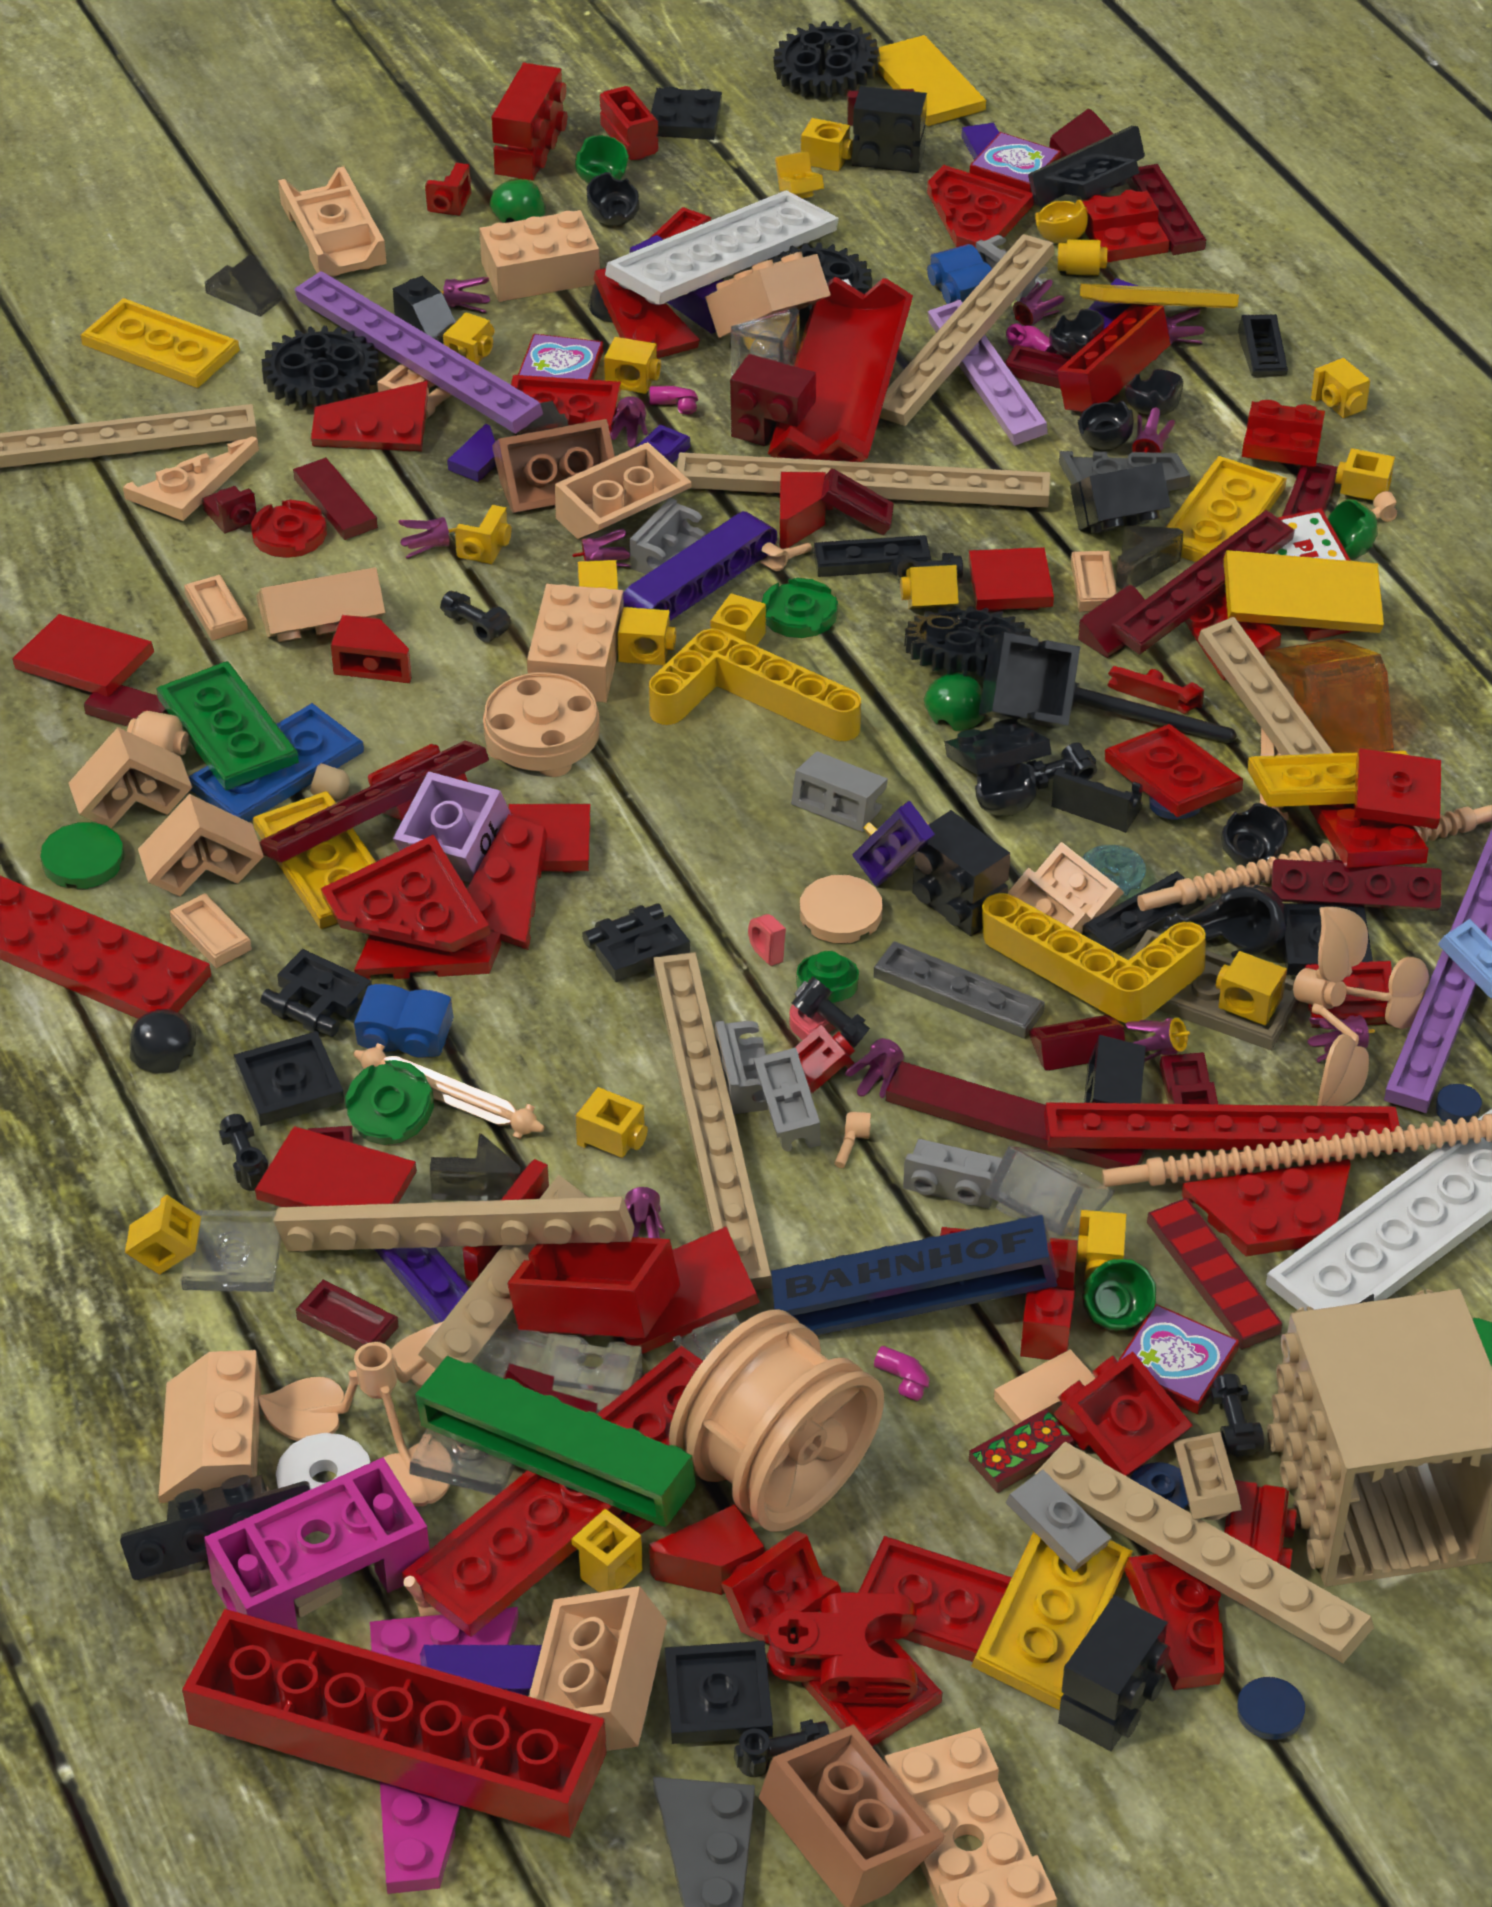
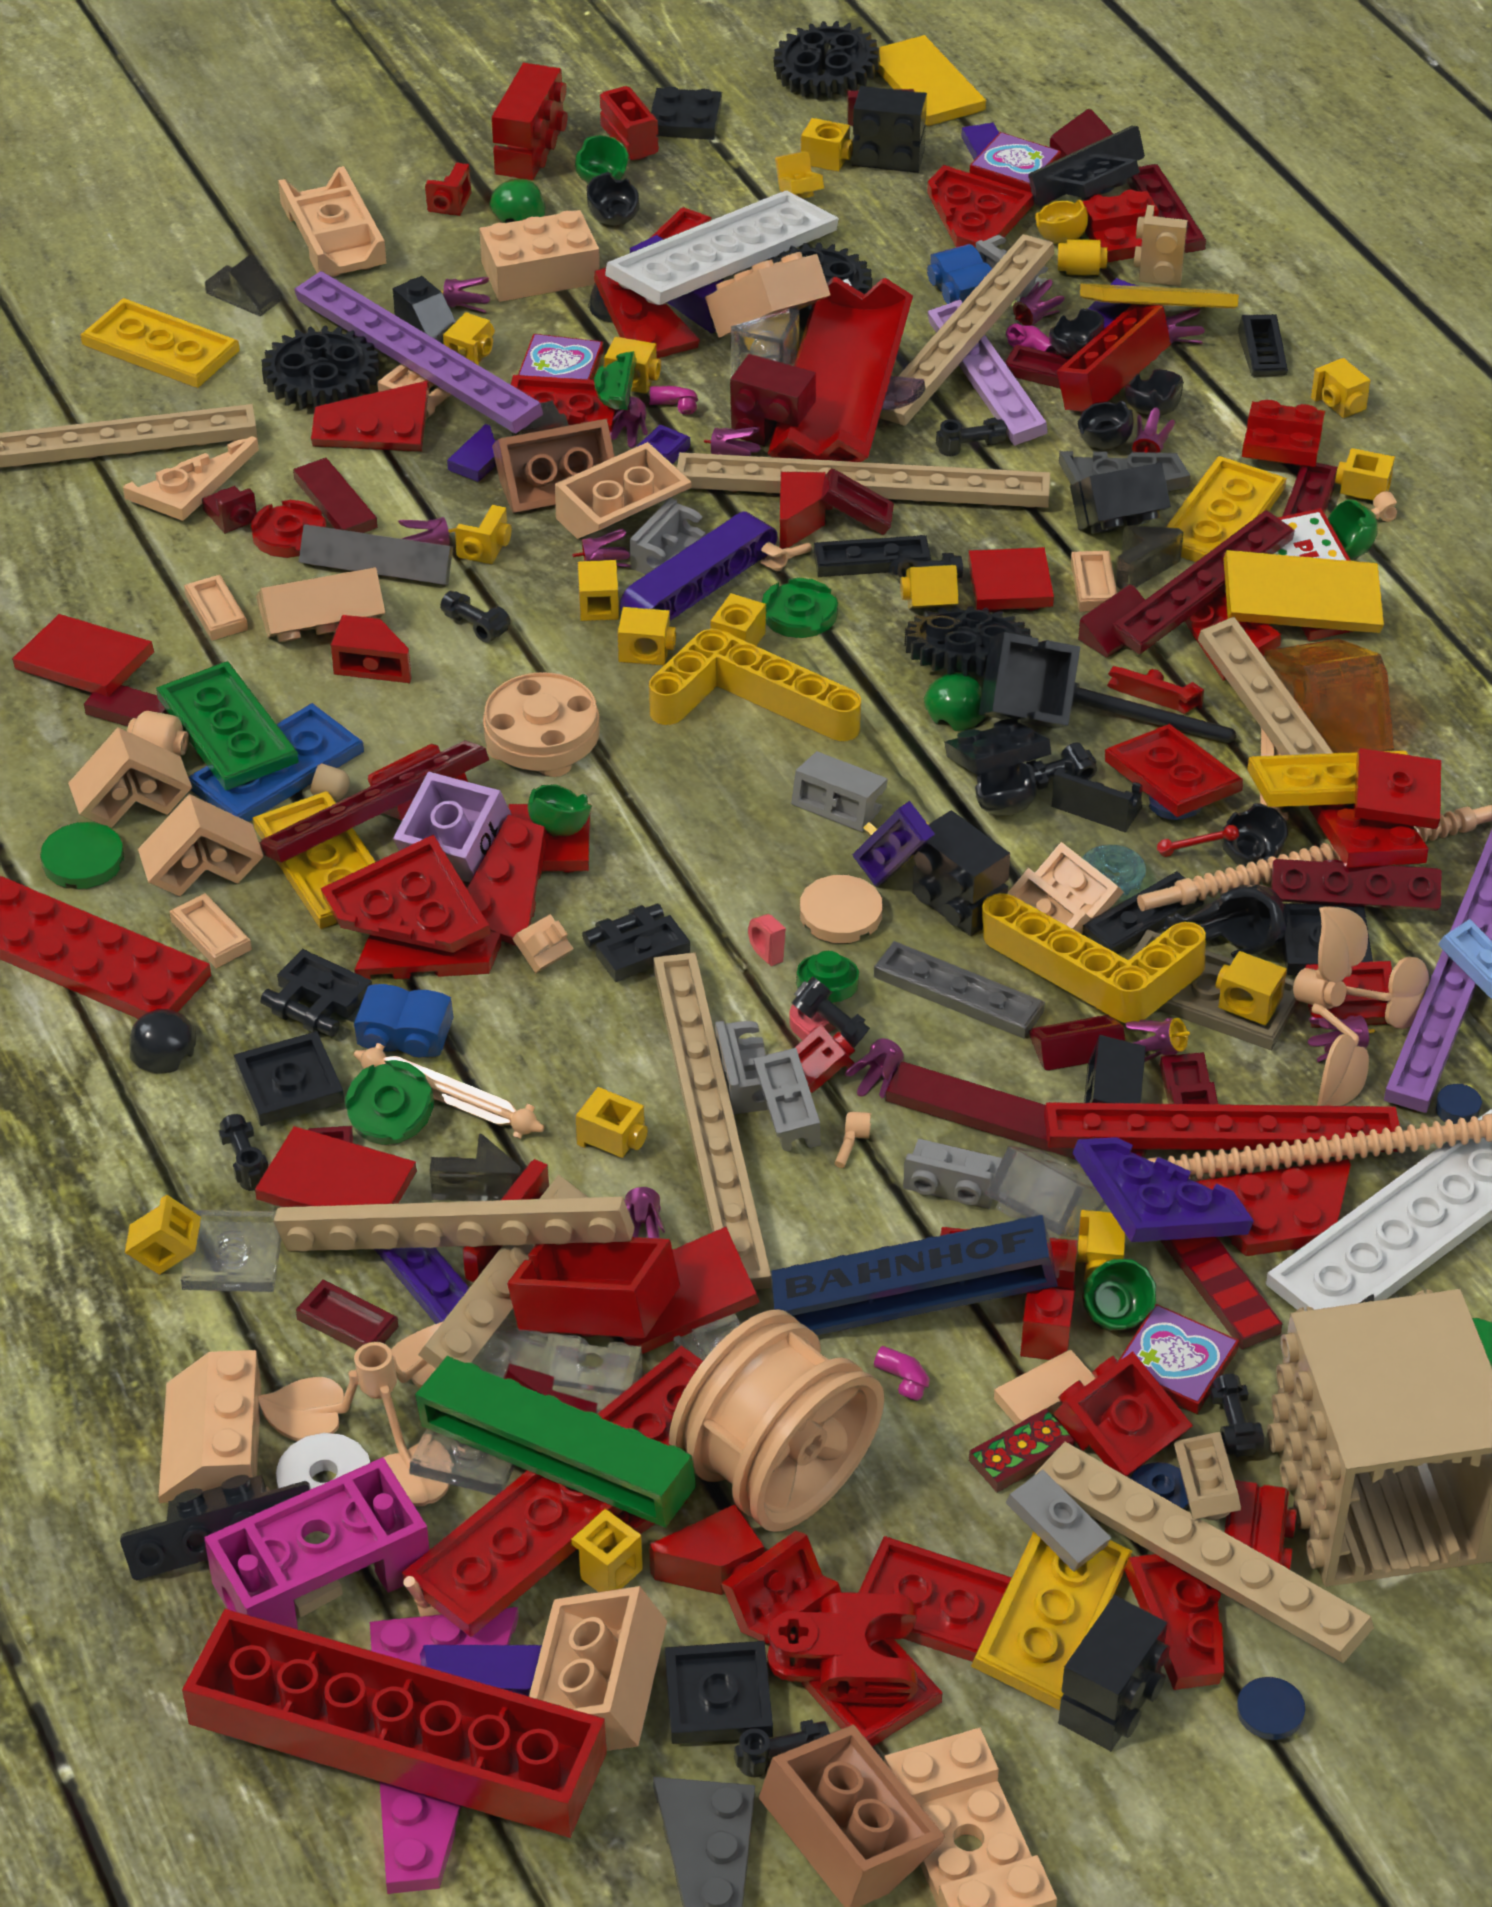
light nougat brick [527,584,624,702] -> none
none -> flat silver tile [299,524,453,585]
none -> light nougat tile [513,914,574,974]
none -> green hair [527,784,592,837]
none -> green plate [594,351,637,410]
none -> flat silver piece [704,427,761,456]
none -> tile [882,376,926,410]
none -> black bar [936,417,1006,456]
none -> dark purple plate [1073,1137,1254,1242]
none -> tan bracket [1133,205,1187,286]
none -> red hinge [1157,825,1239,857]

